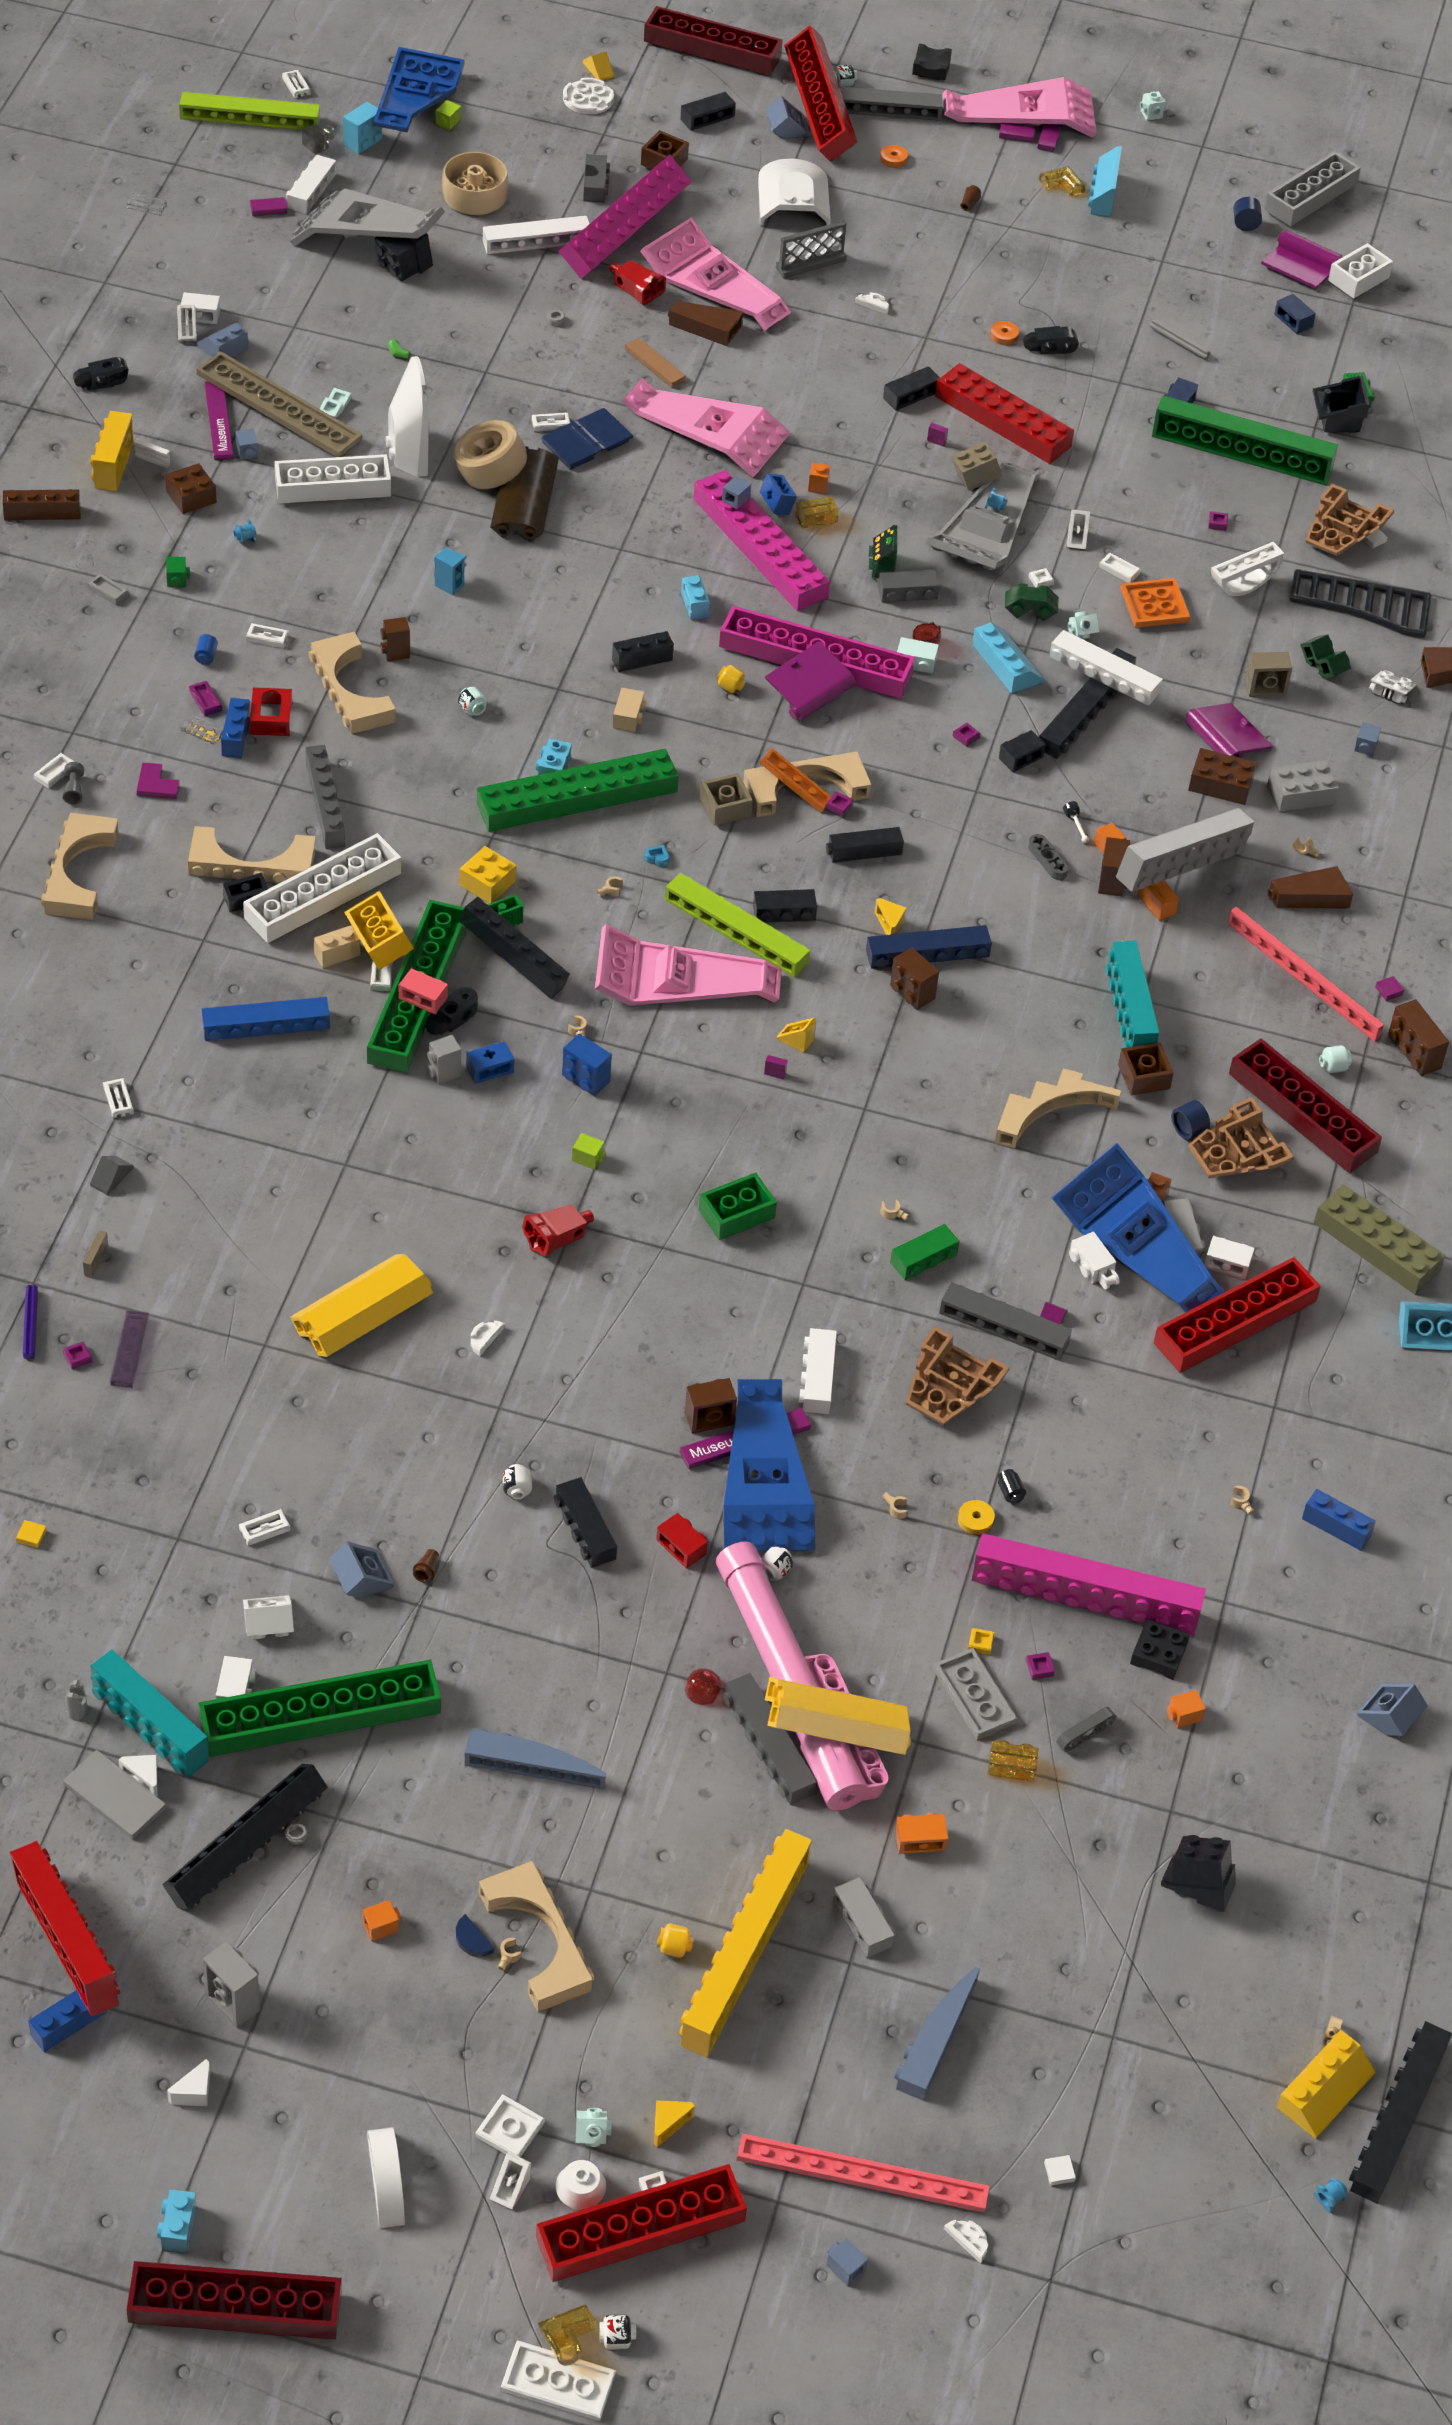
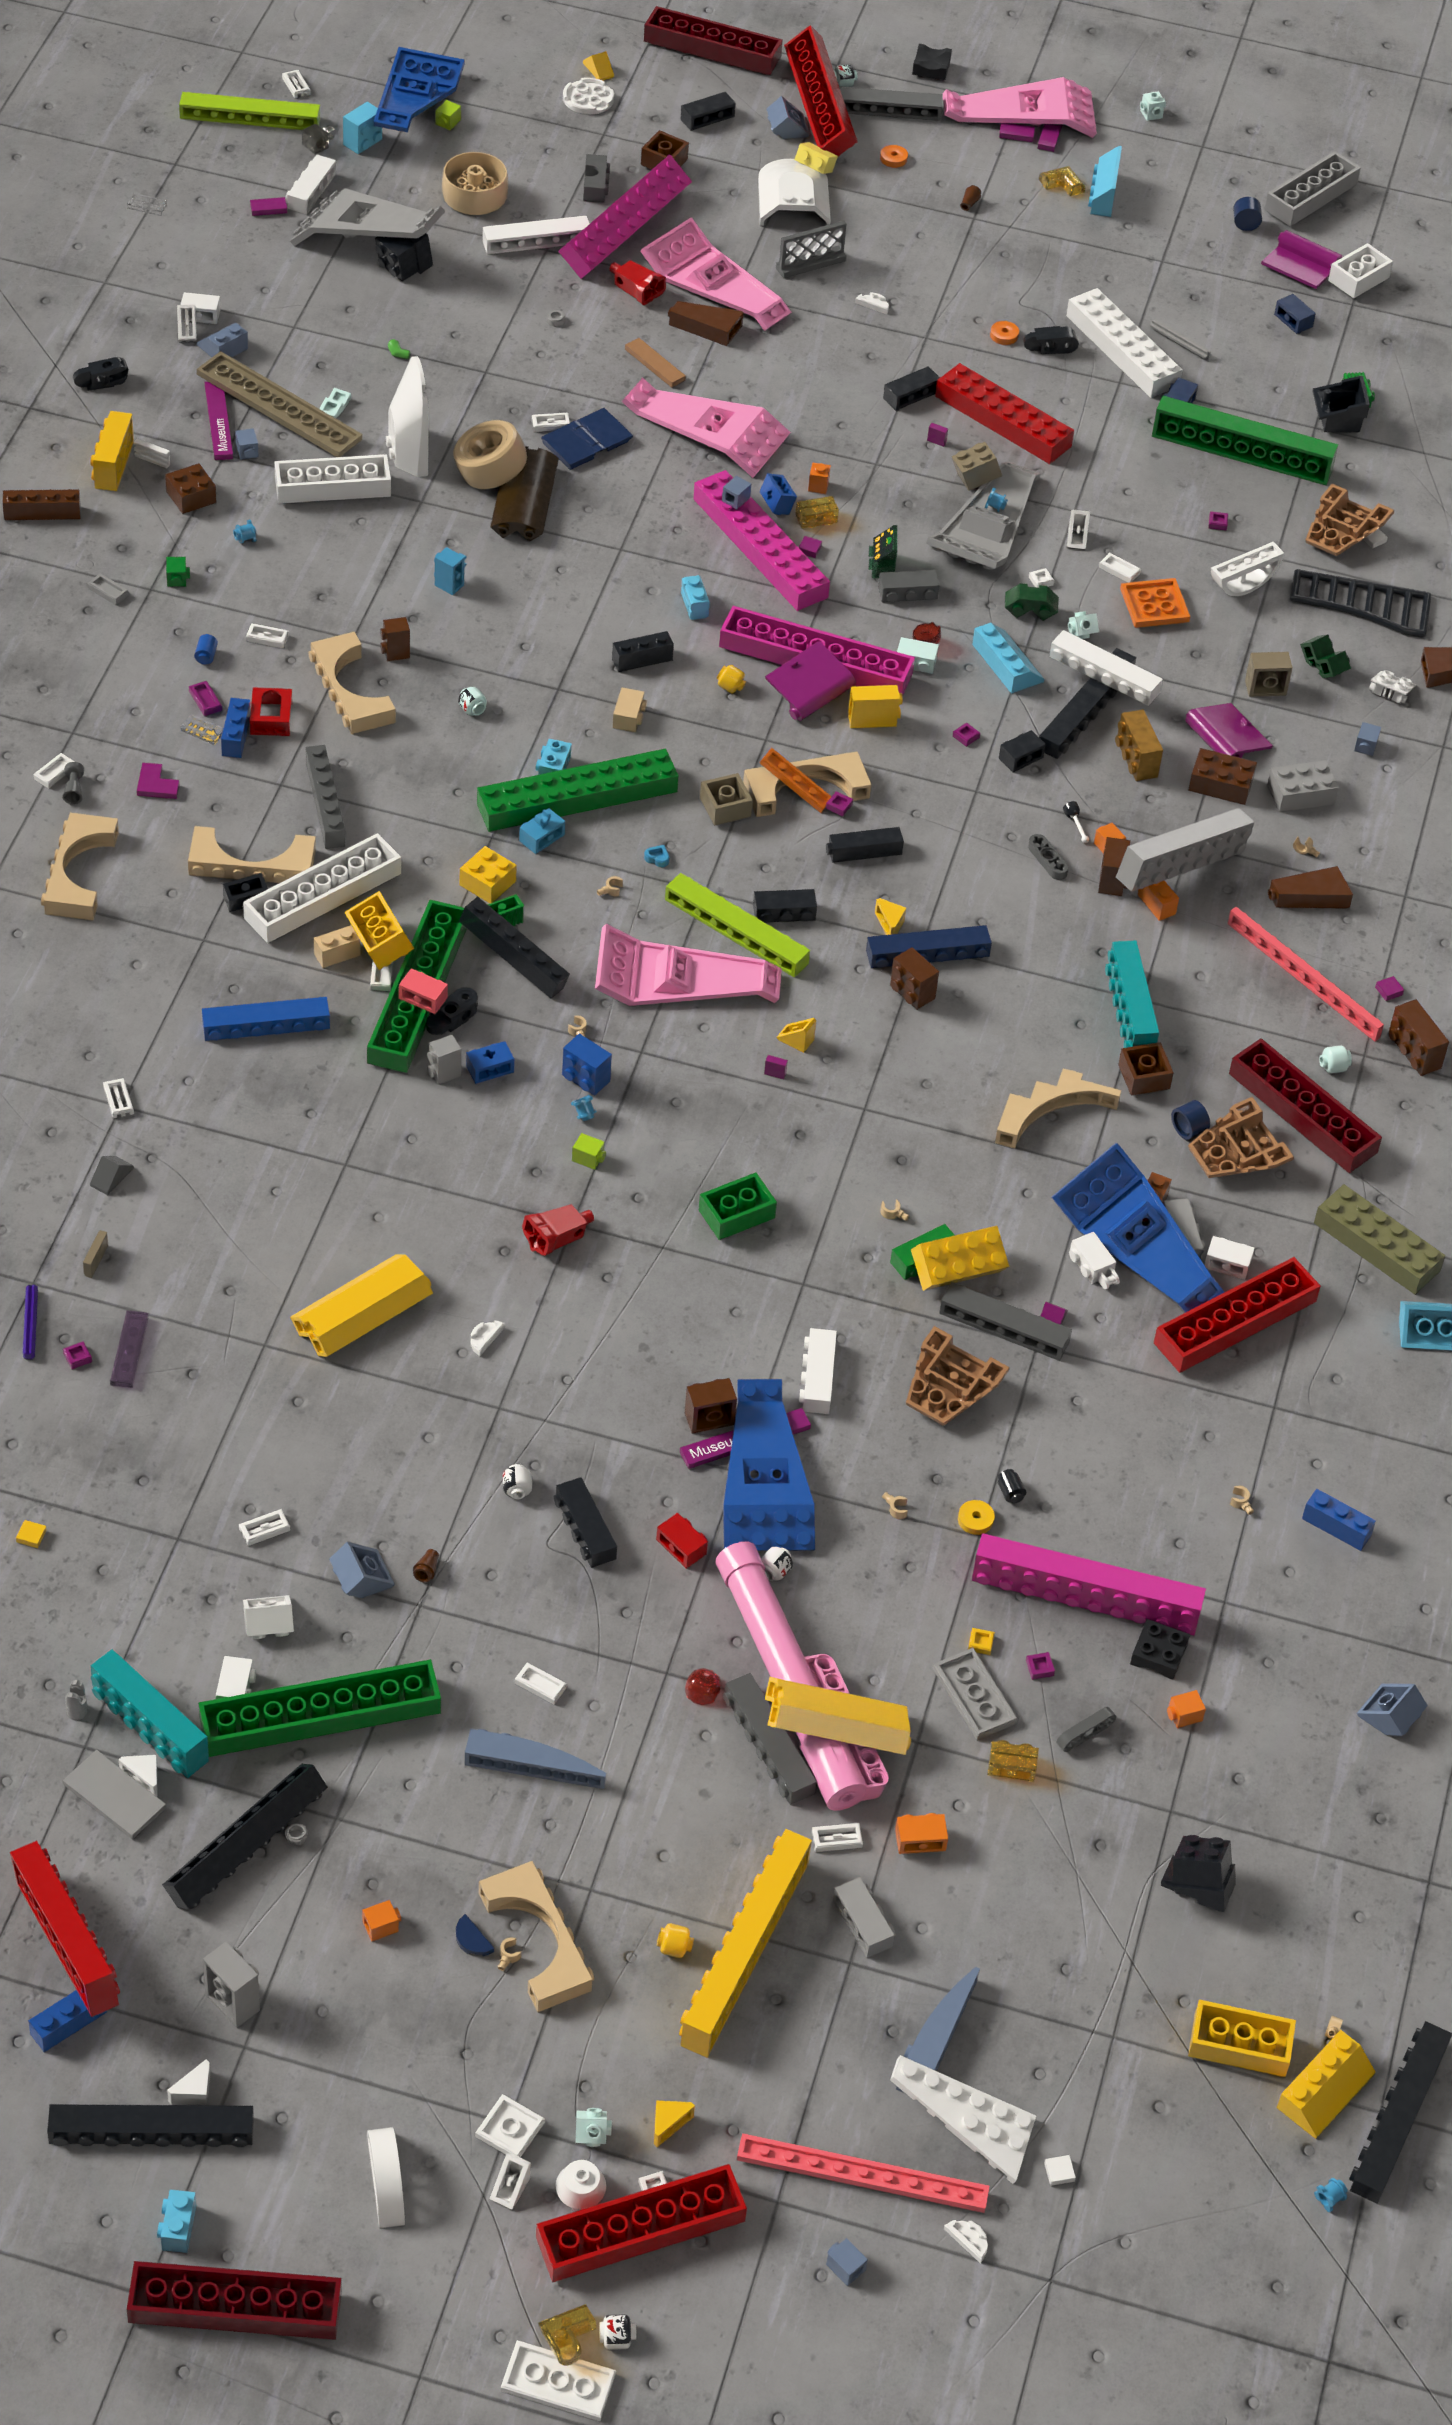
none -> black brick [47,2104,254,2147]
none -> white tile [515,1663,567,1705]
none -> dark azure brick [519,808,565,854]
none -> dark azure brick [571,1095,597,1121]
none -> light yellow brick [794,142,838,174]
none -> magenta tile [798,536,822,558]
none -> white tile [812,1823,863,1852]
none -> yellow brick [848,685,903,728]
none -> white wing [890,2055,1036,2184]
none -> yellow brick [911,1226,1010,1291]
none -> white brick [1066,288,1182,398]
none -> pearl gold brick [1115,709,1163,781]
none -> yellow brick [1188,1999,1296,2077]

